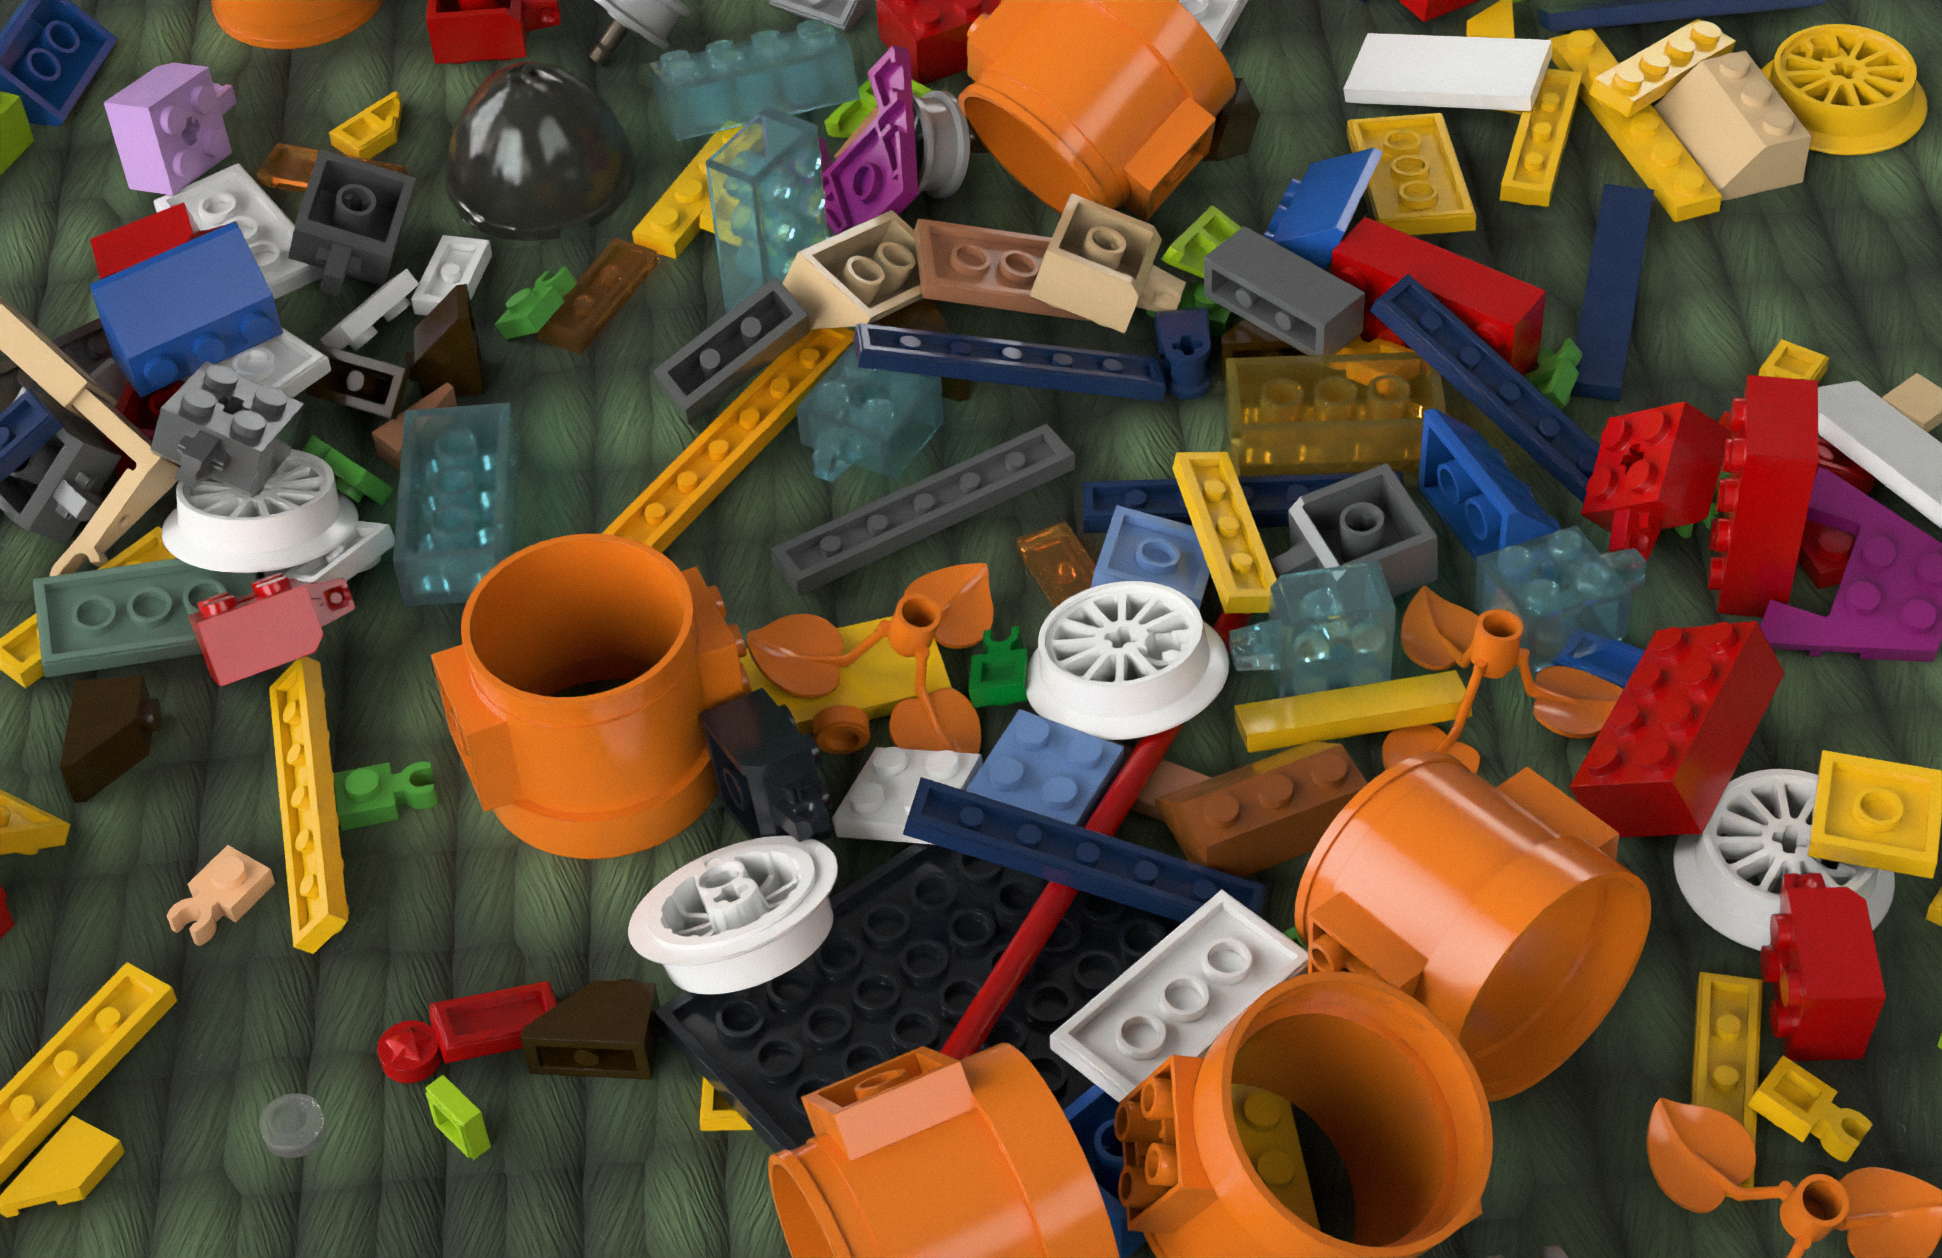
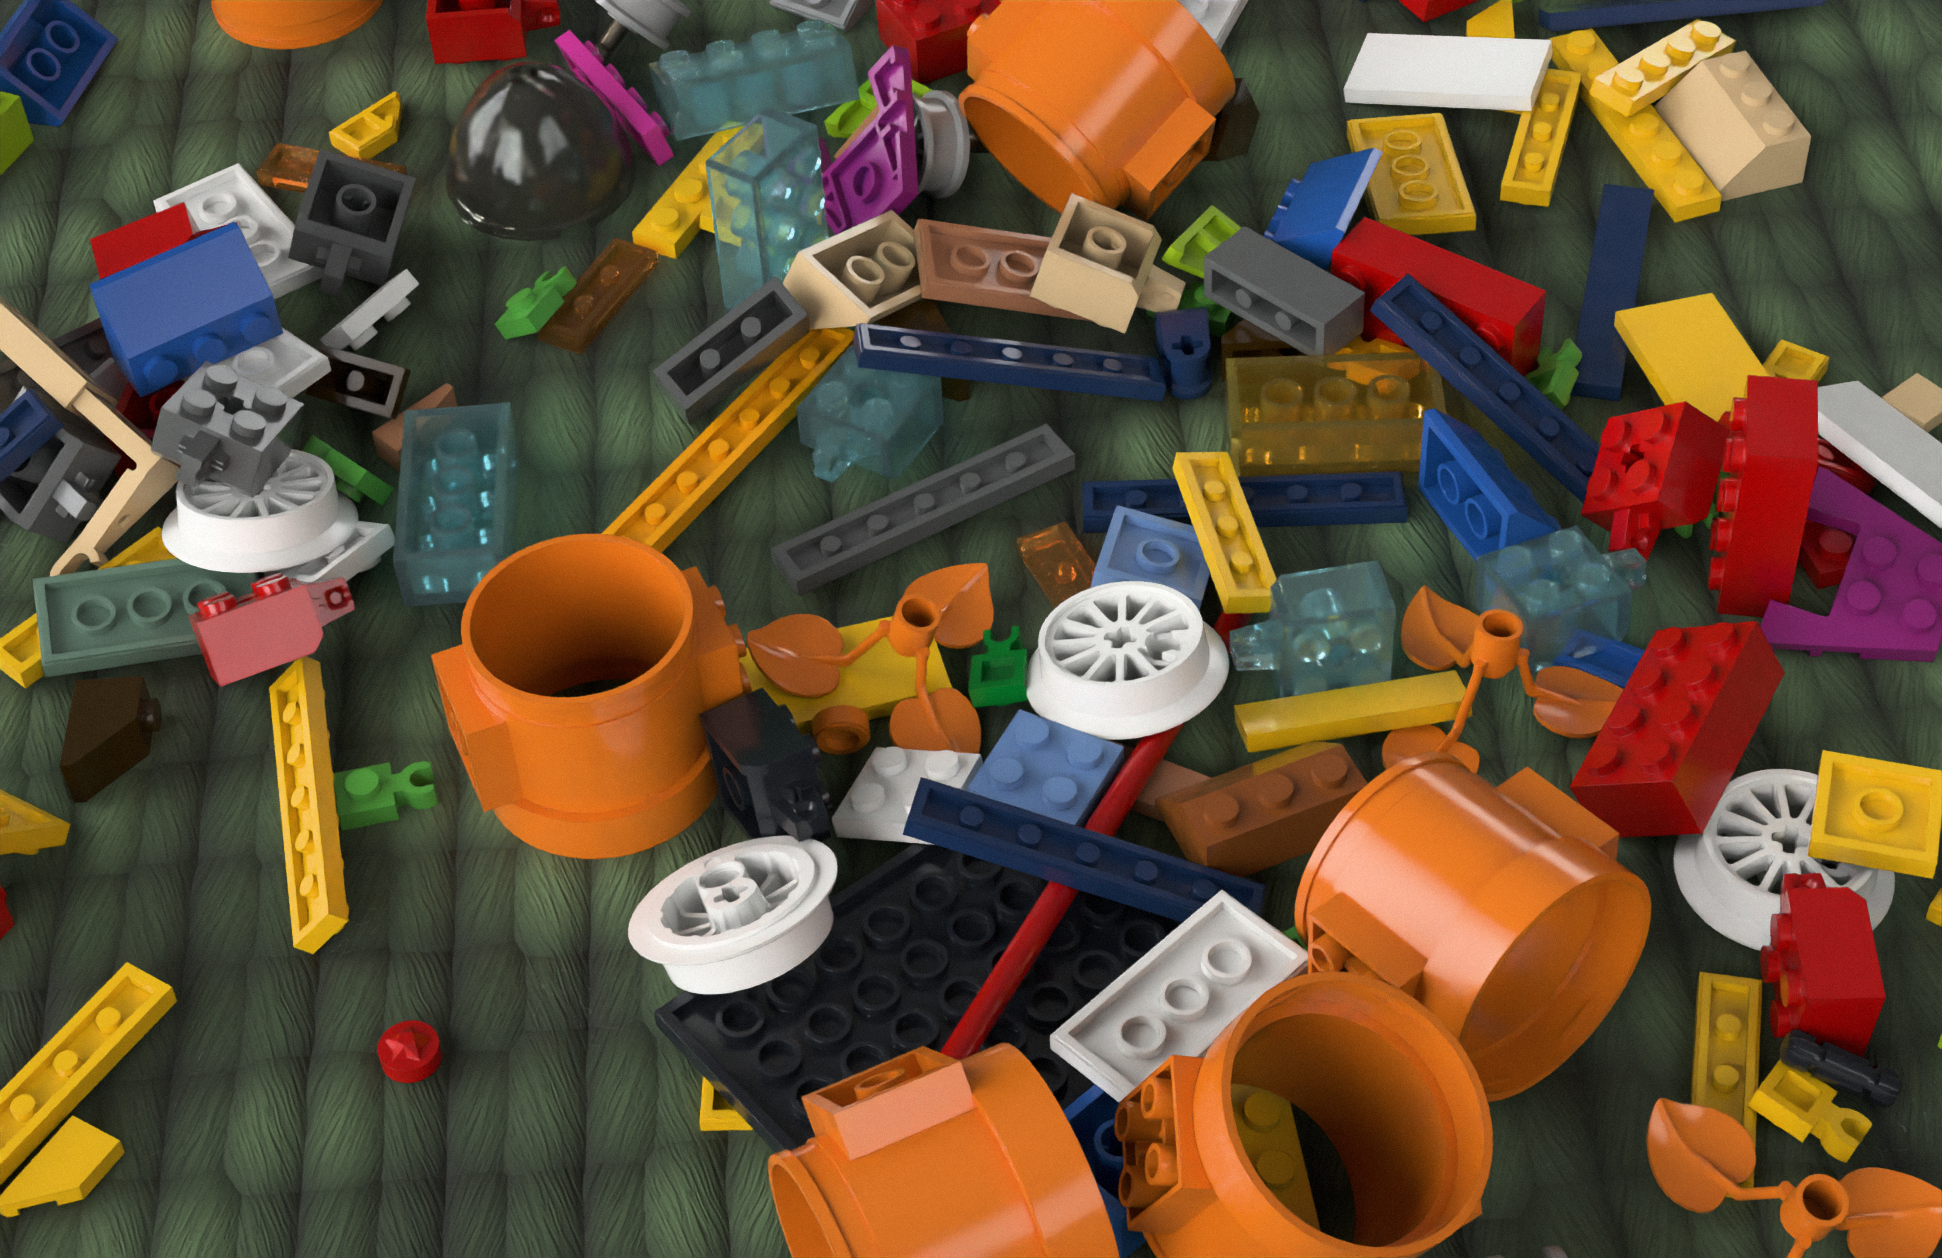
lavender hinge [103,63,237,195] -> none
light nougat plate [167,845,276,946] -> none
clear tile [259,1093,326,1158] -> none
dark brown slope [406,284,484,399] -> none
white plate [411,235,492,316] -> none
lime tile [426,1075,491,1160] -> none
red tile [429,981,558,1064] -> none
dark brown slope [521,979,660,1080] -> none
dark grey hinge [1270,463,1438,619] -> none
yellow piece [1761,24,1928,155] -> none
none -> dark pink plate [555,30,674,166]
none -> yellow tile [1614,293,1770,422]
none -> black axle [1778,1029,1903,1107]

